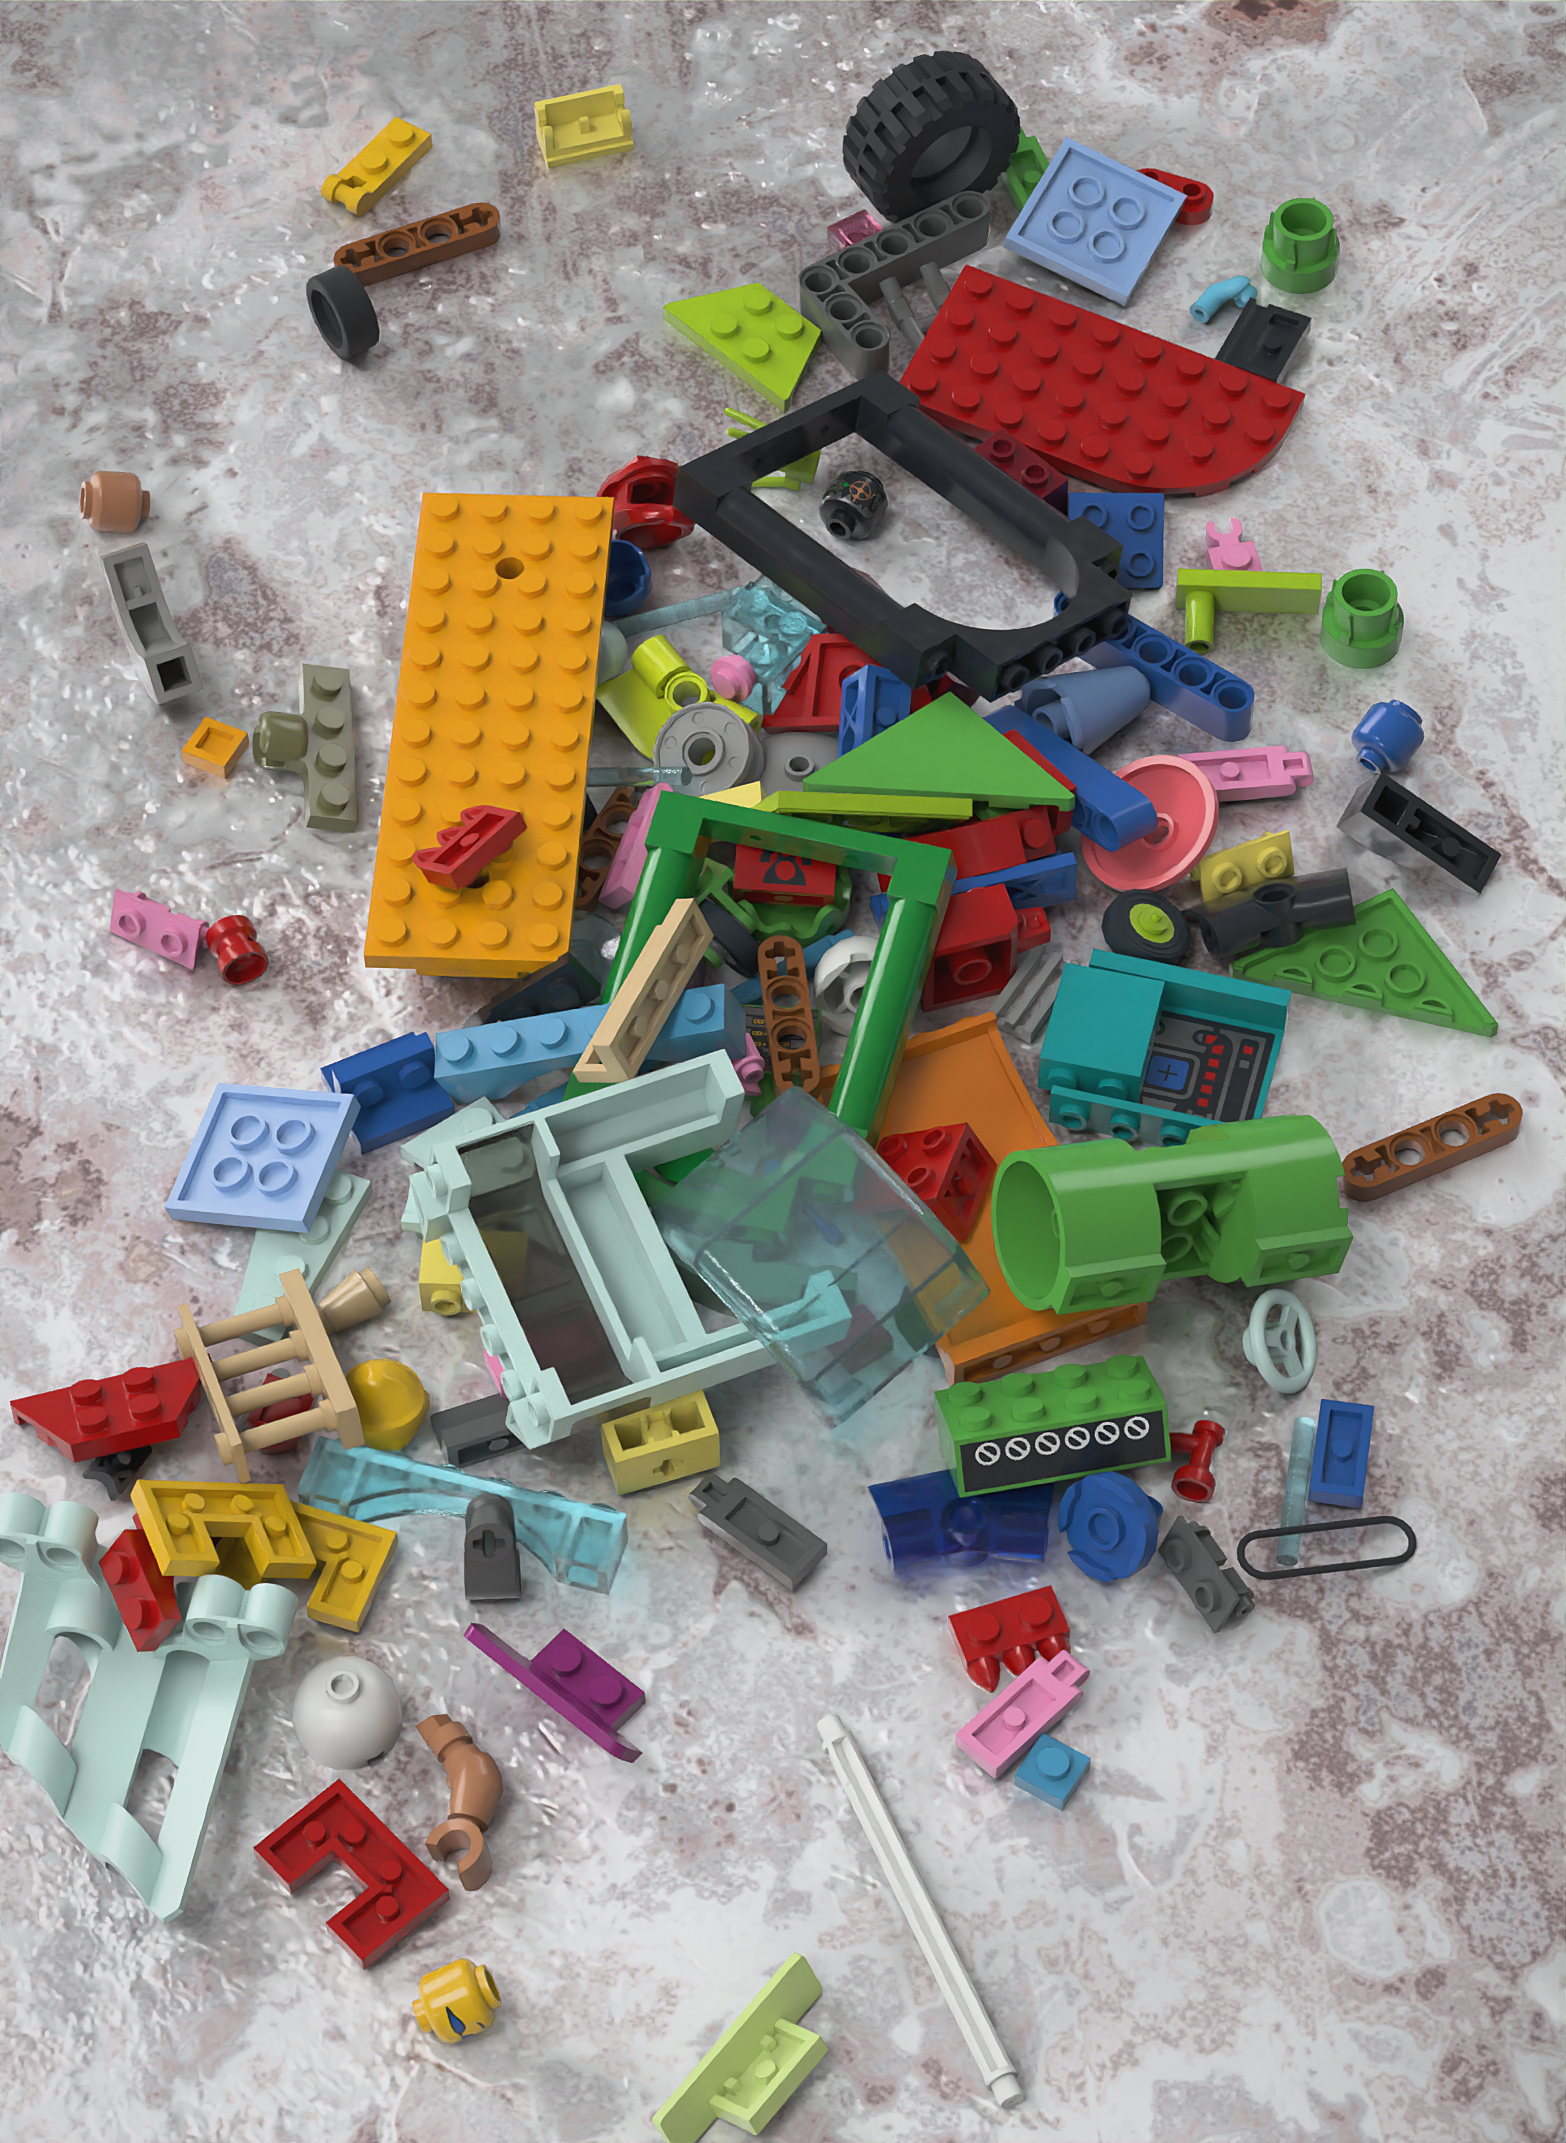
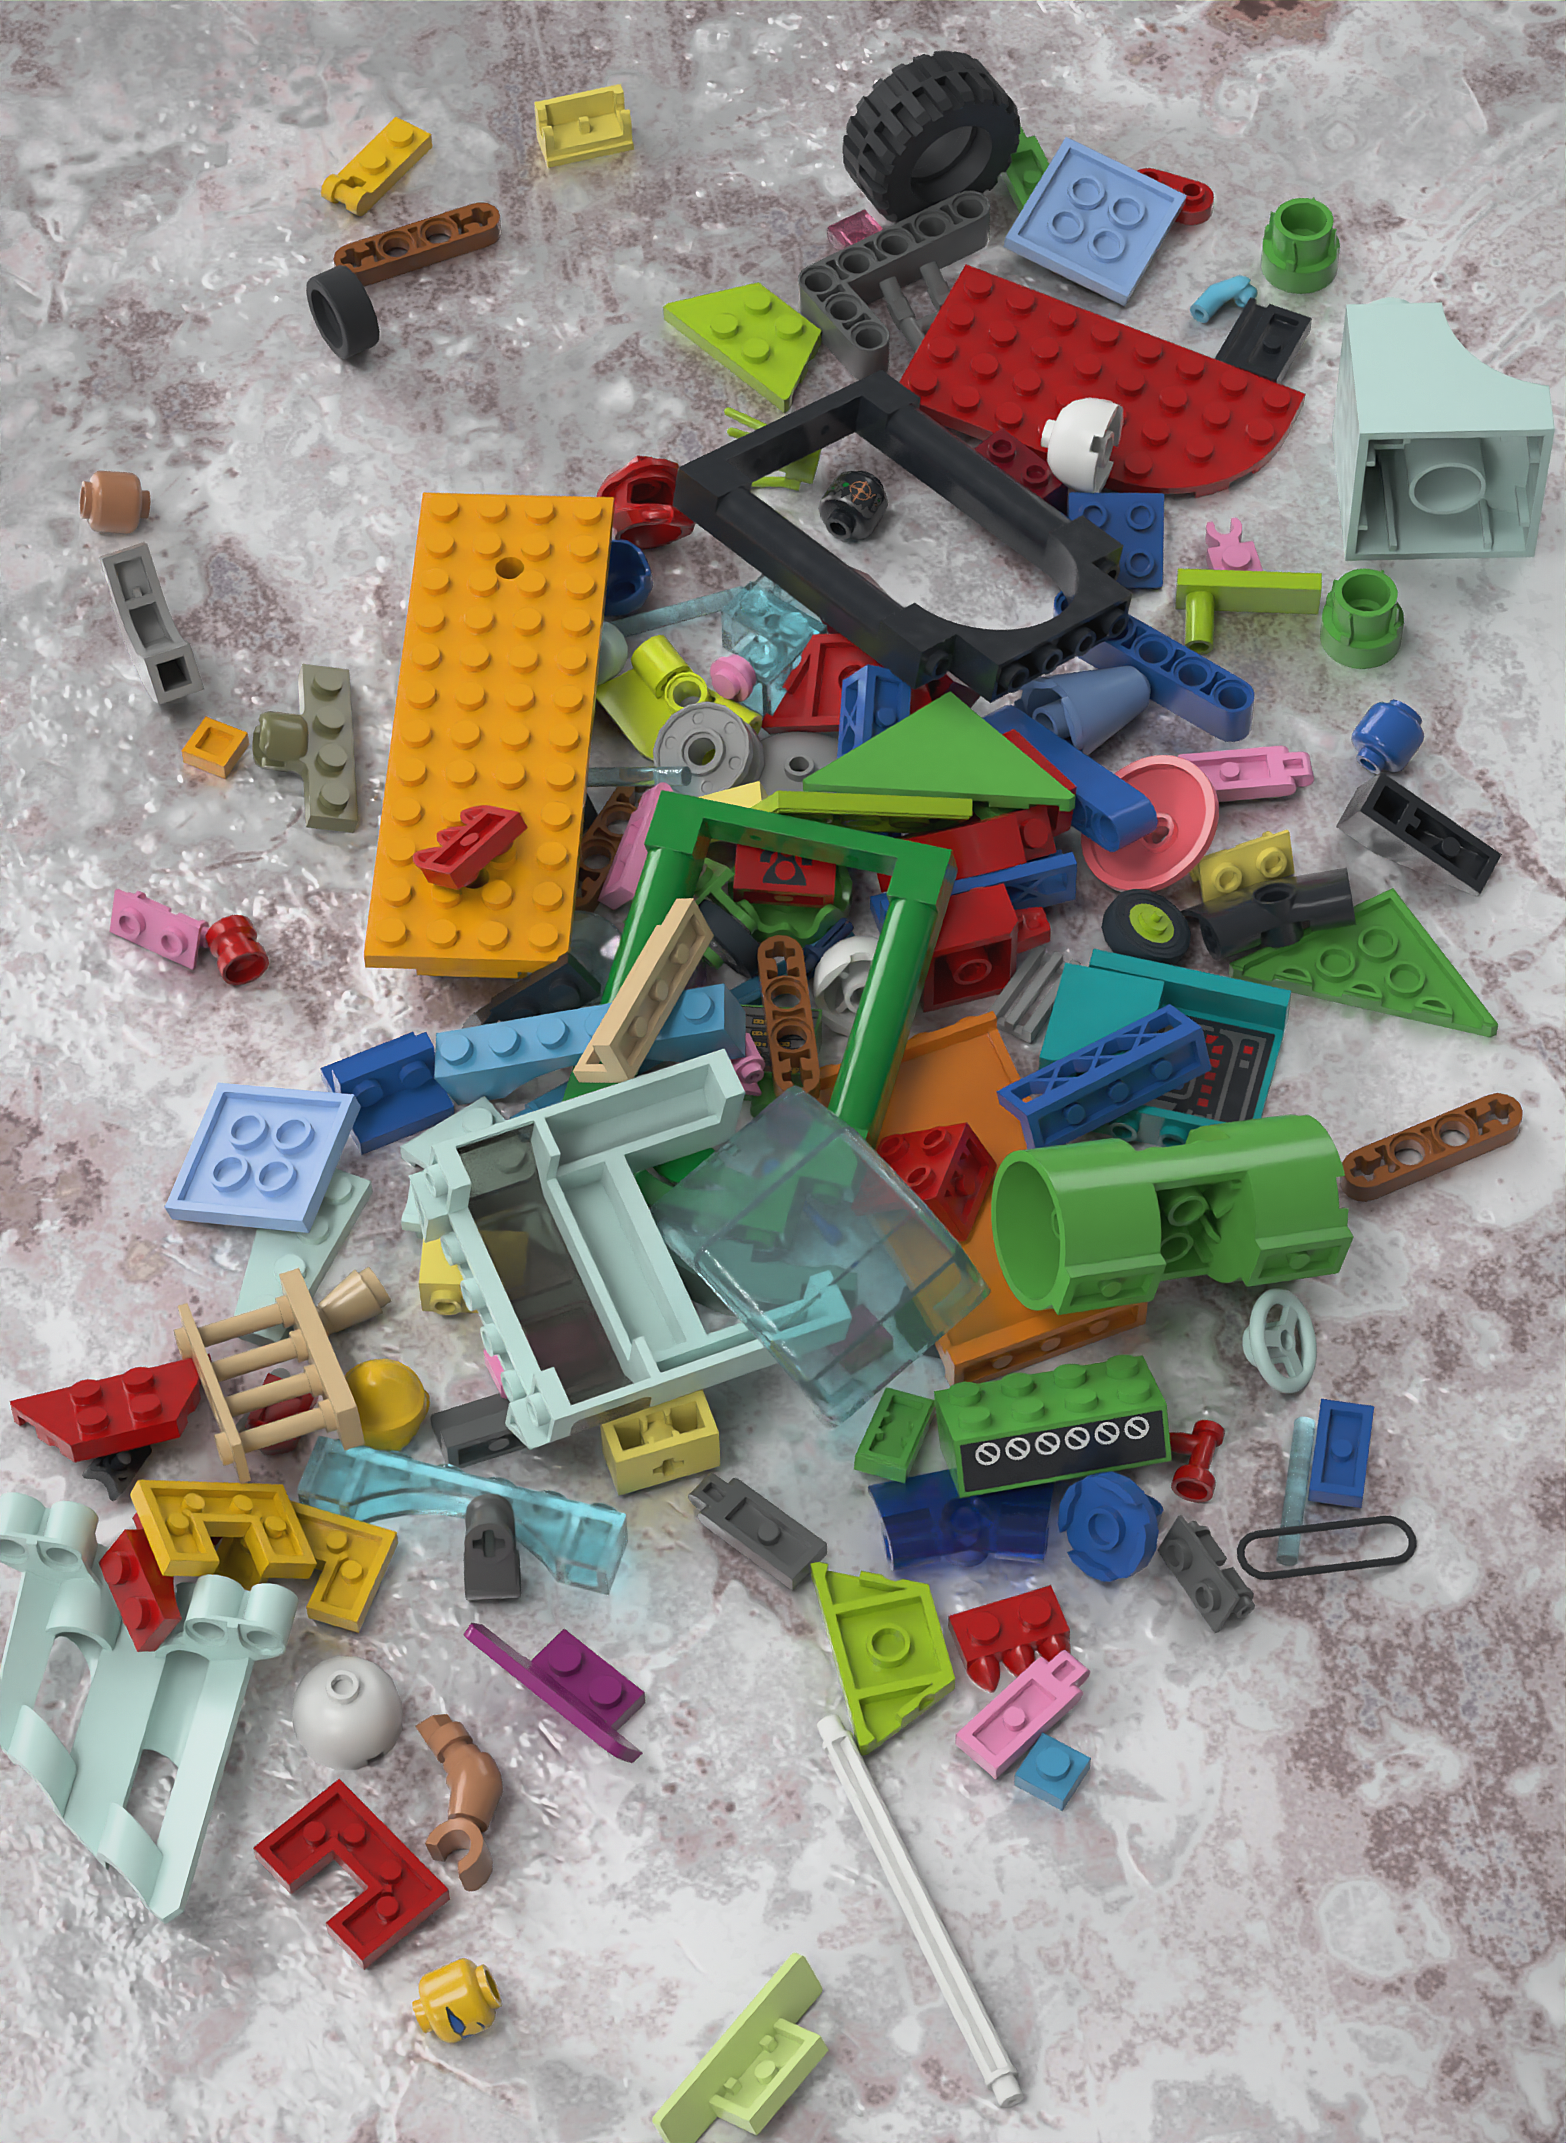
none -> dark blue piece [802,918,854,976]
none -> lime wing [811,1562,955,1756]
none -> bright green plate [854,1387,936,1484]
none -> blue fence [996,1004,1212,1149]
none -> white cylinder [1041,398,1124,493]
none -> light aqua brick [1332,297,1555,561]

